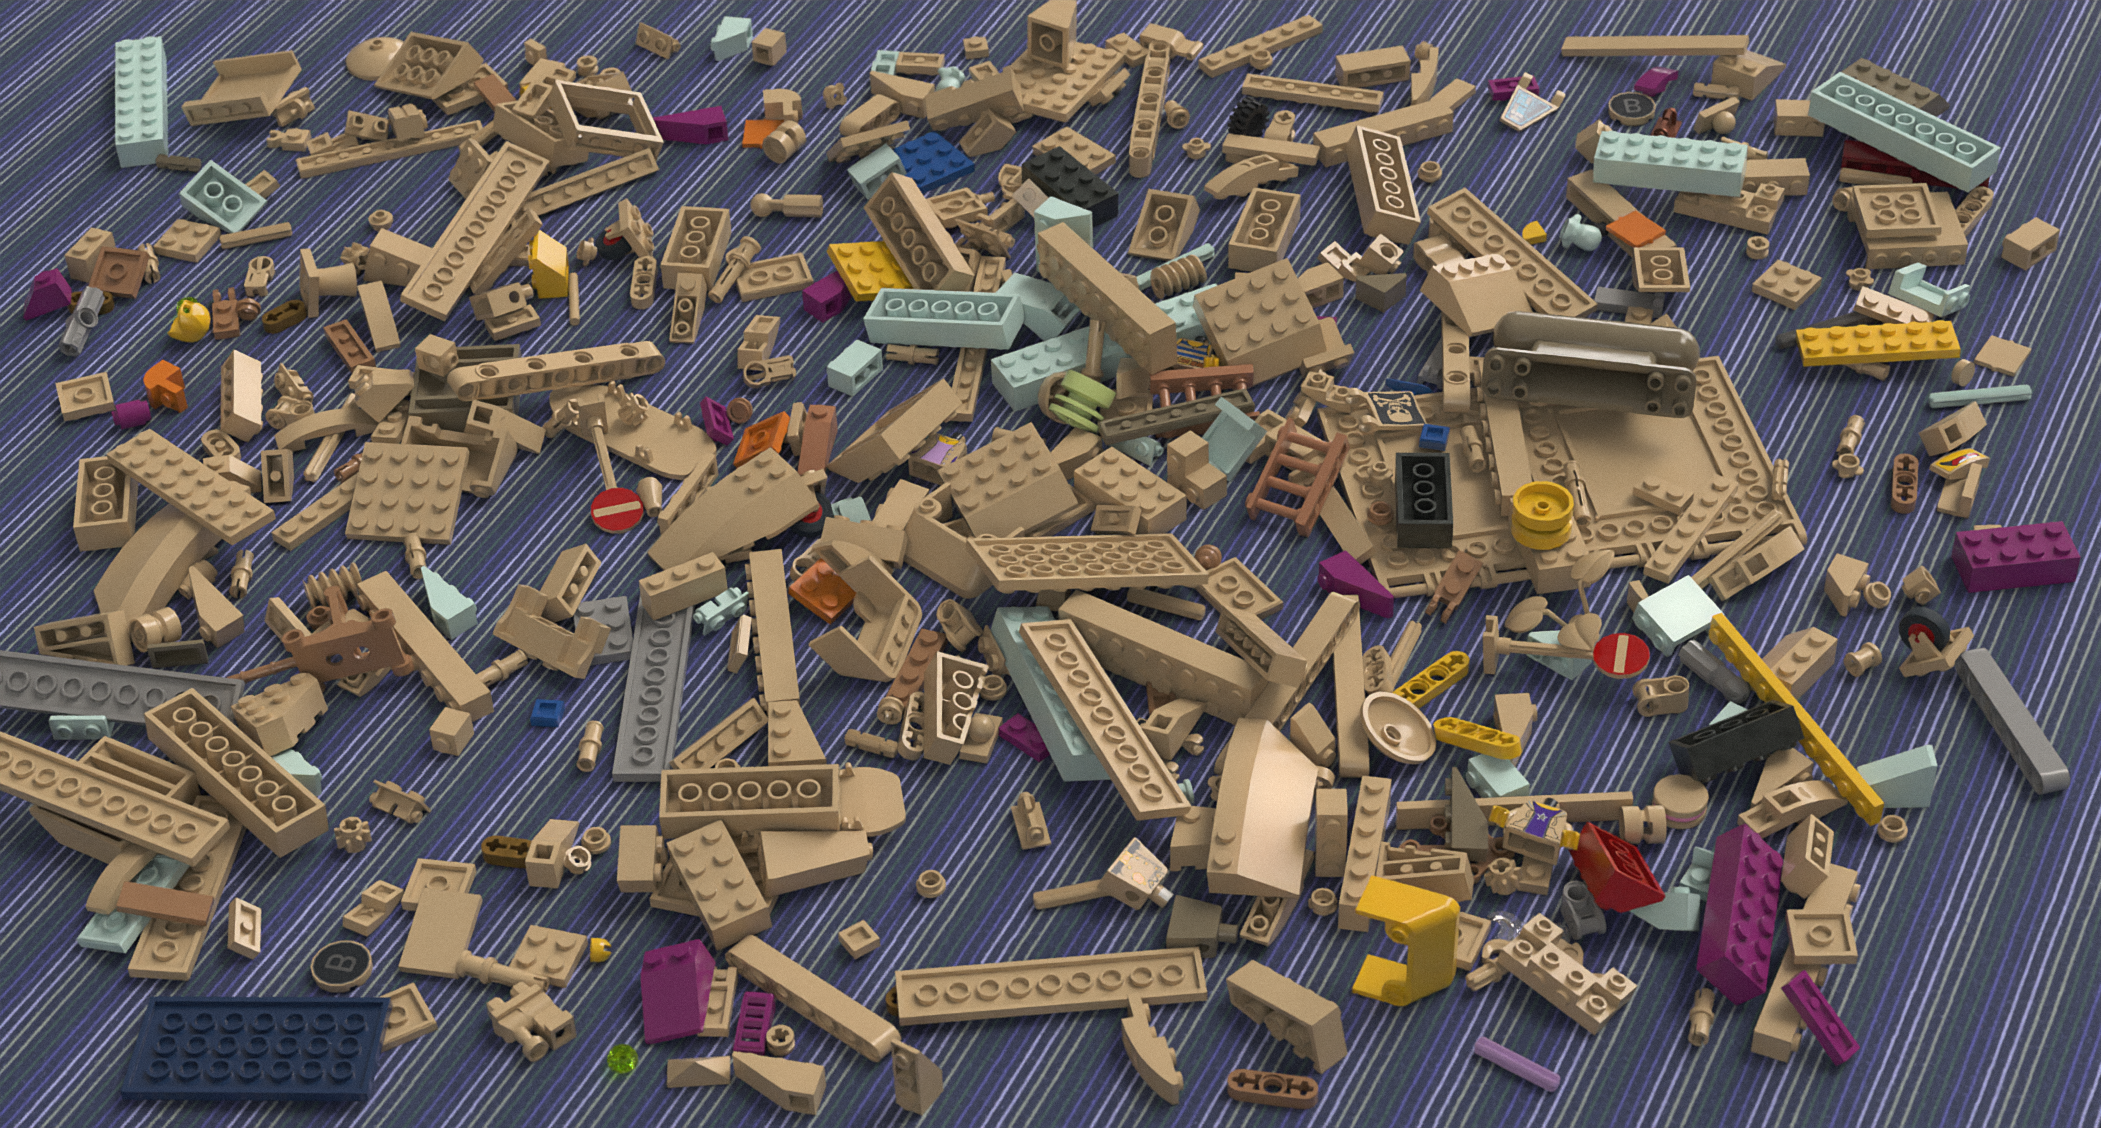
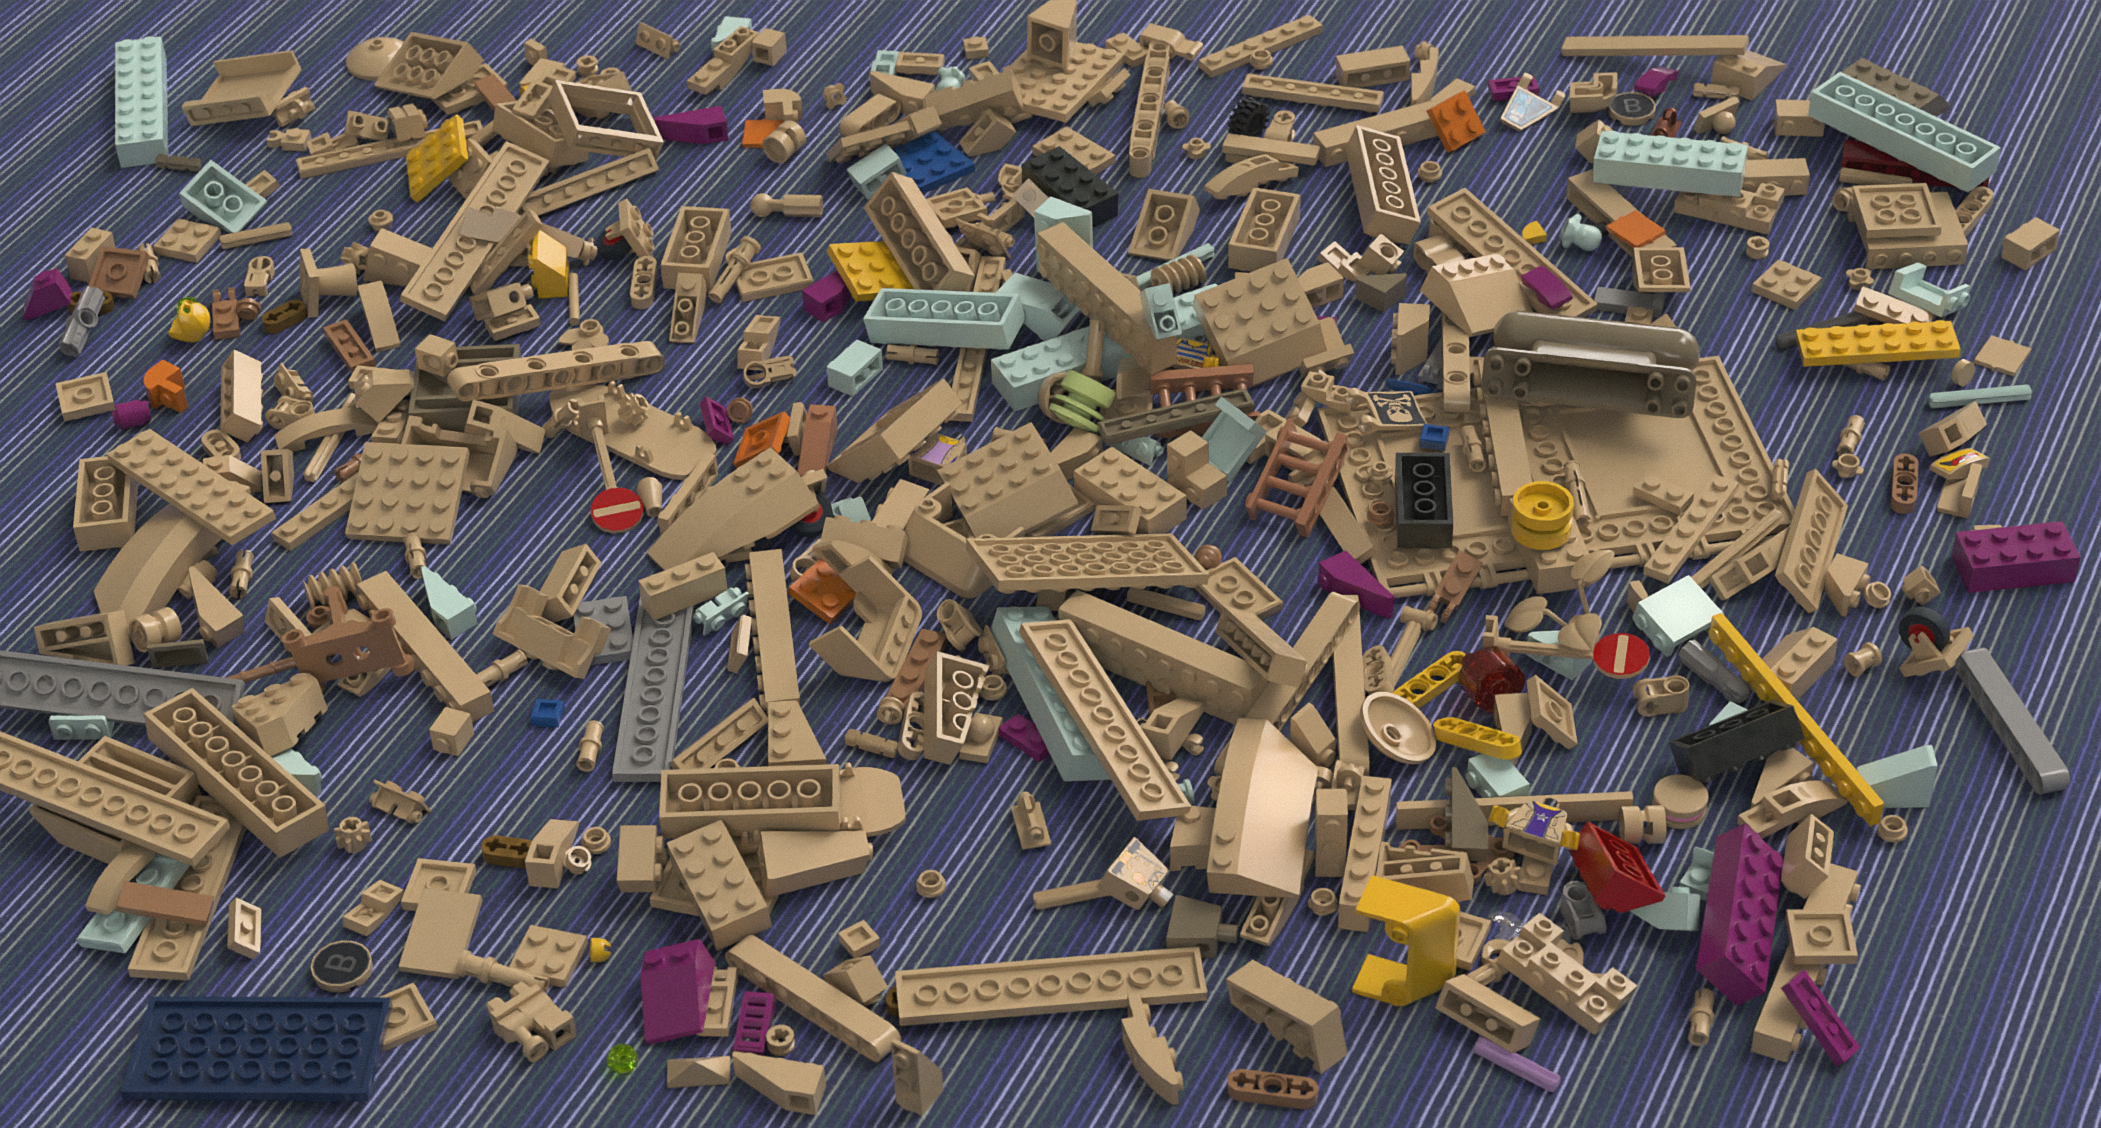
none -> yellow plate [406,114,468,203]
none -> tan wedge [460,206,585,258]
none -> tan plate [559,319,609,350]
none -> tan slope [687,26,759,95]
none -> tan slope [823,955,888,1006]
none -> tan brick [894,105,942,145]
none -> light aqua slope [1139,283,1182,340]
none -> tan hips [1330,760,1364,811]
none -> tan slope [1391,303,1430,375]
none -> tan pin [1400,606,1438,632]
none -> orange plate [1426,90,1486,153]
none -> tan brick [1435,974,1540,1053]
none -> clear red brick [1458,645,1525,713]
none -> magenta slope [1521,265,1573,310]
none -> tan plate [1527,675,1578,750]
none -> tan brick [1570,73,1618,113]
none -> tan plate [1775,468,1848,613]

